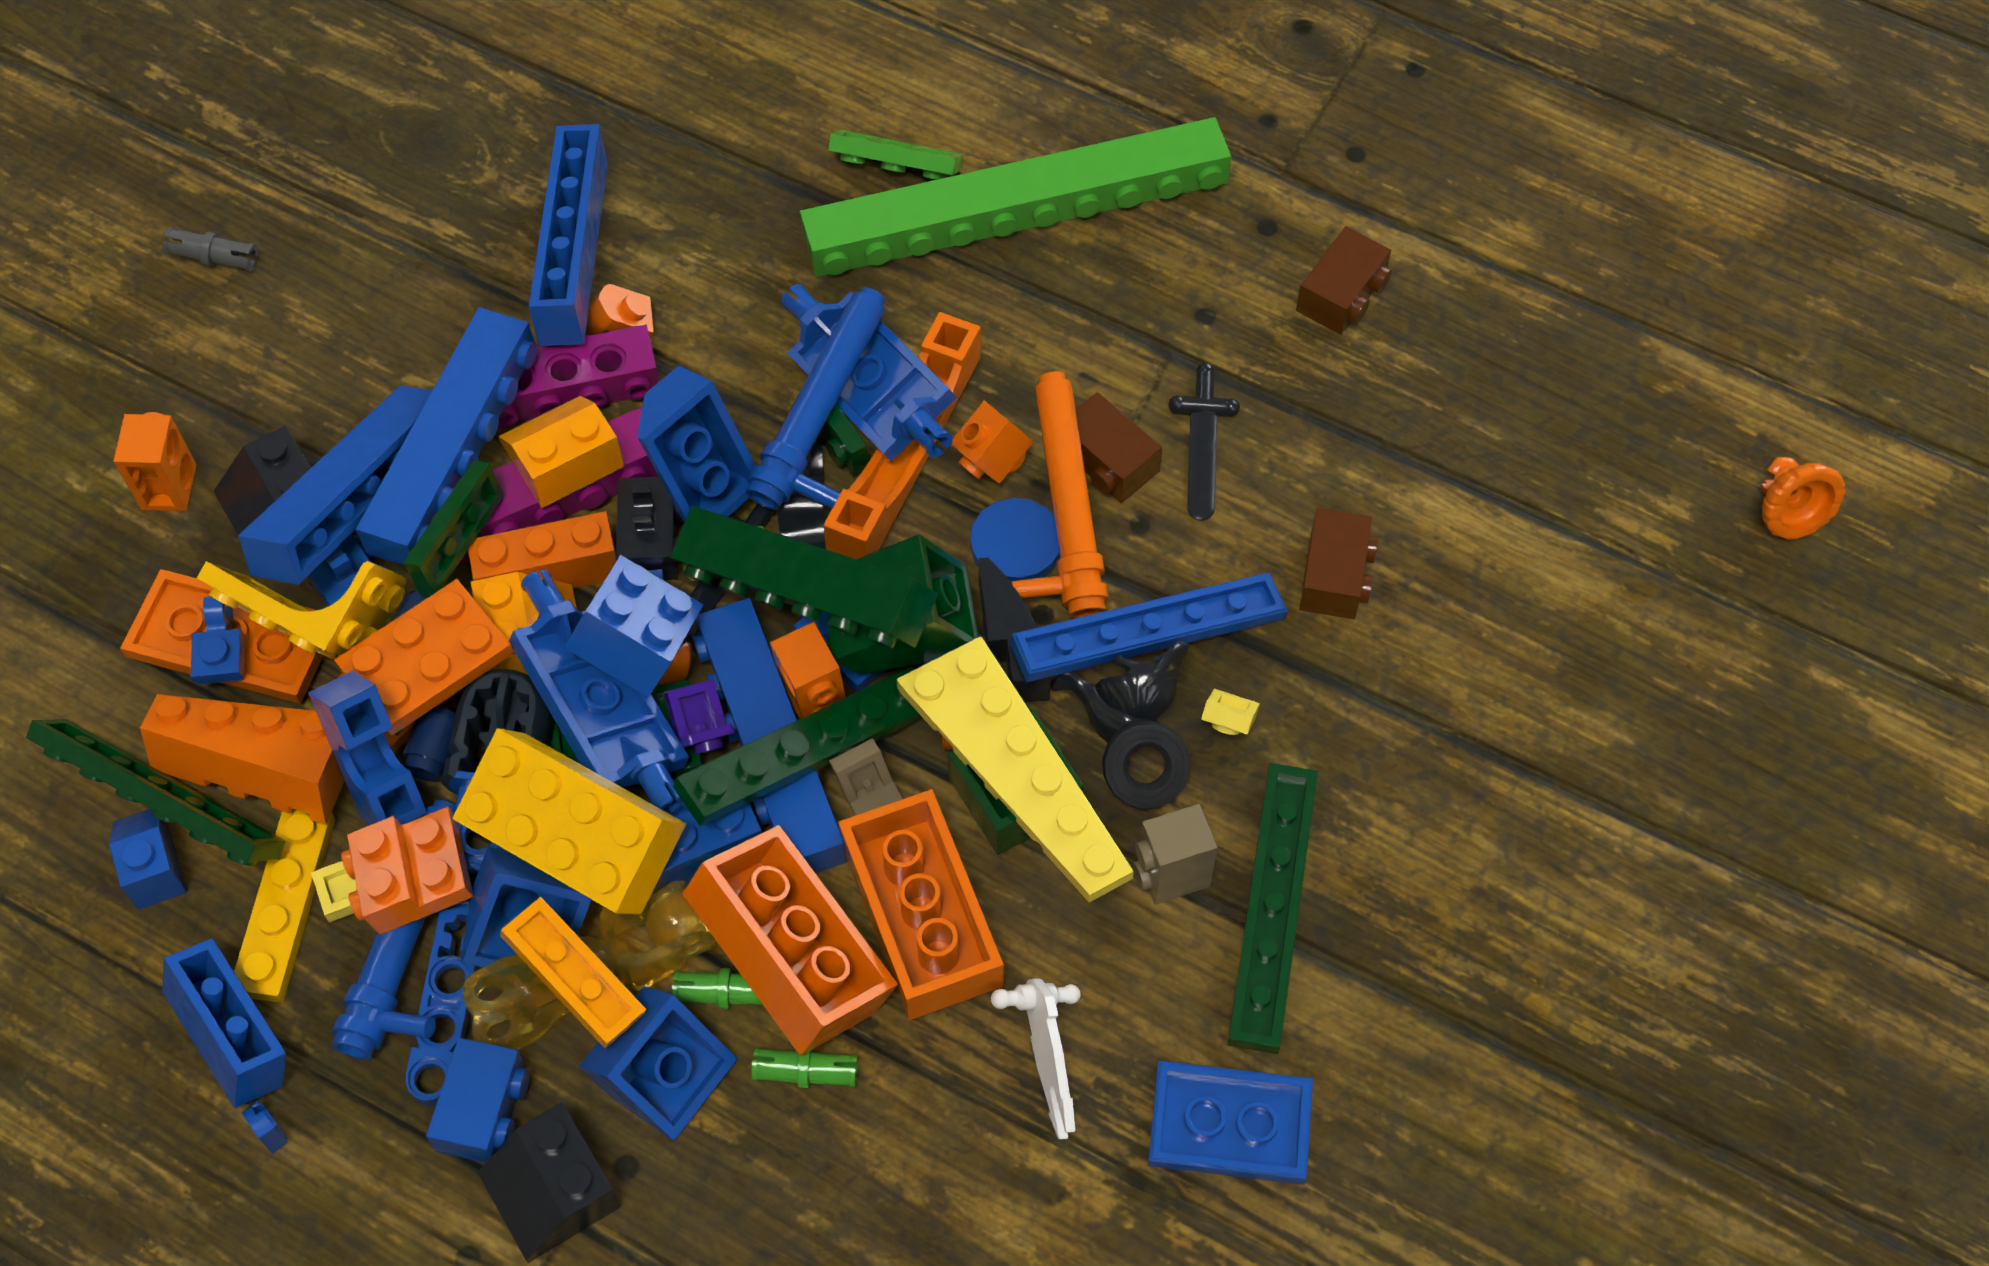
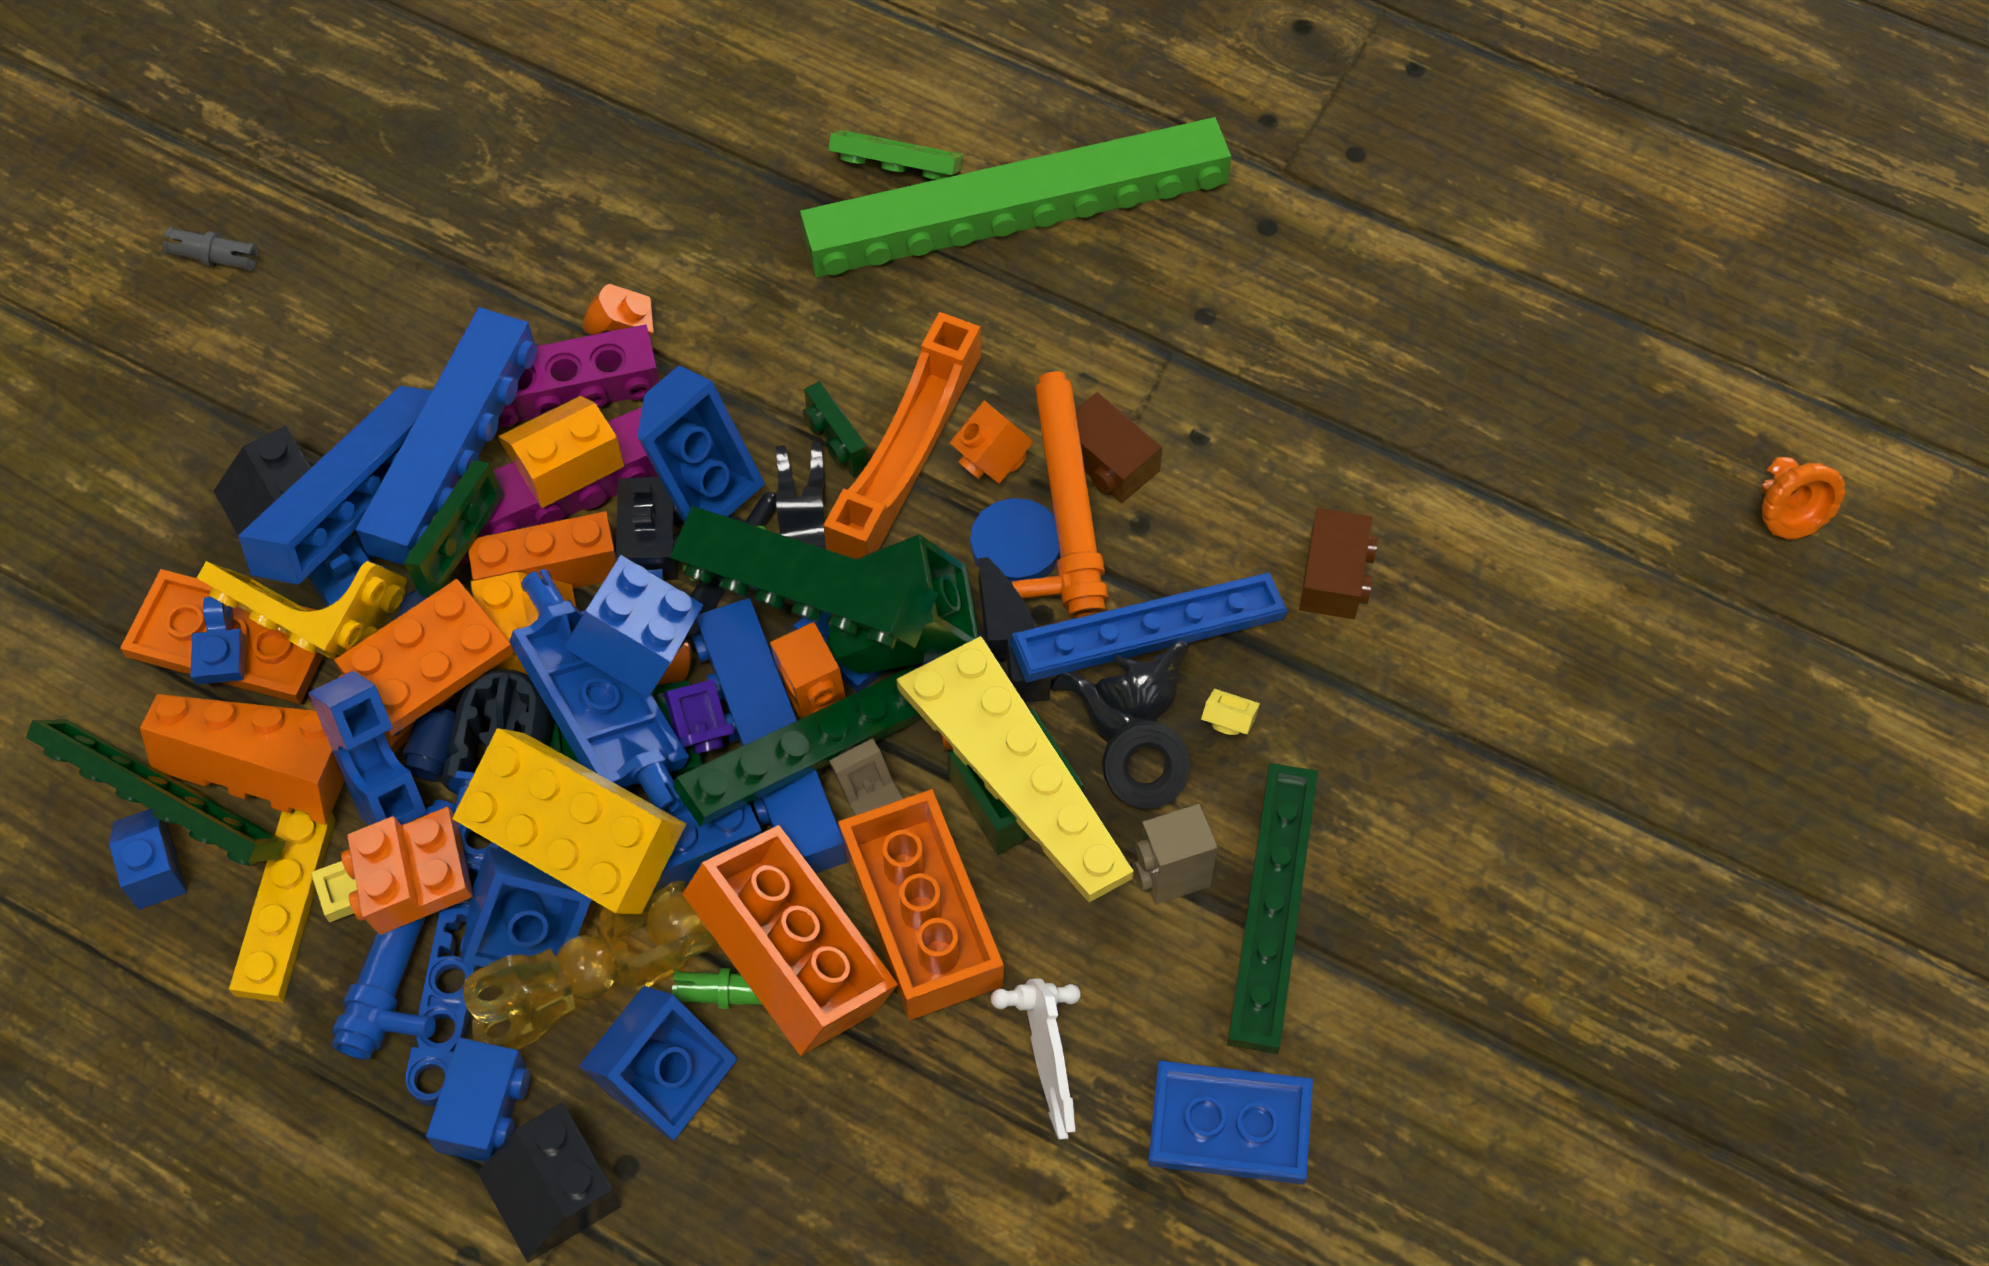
orange brick [113,412,197,511] -> none
blue brick [162,938,286,1108] -> none
blue tile [241,1101,288,1154] -> none
light orange plate [500,897,646,1049] -> none
blue brick [529,124,608,346] -> none
blue cylinder [746,287,885,510] -> none
bright green pin [752,1047,858,1089] -> none
blue plate [781,284,957,461] -> none
black sword [1168,363,1240,520] -> none
reddish brown brick [1296,226,1392,335] -> none

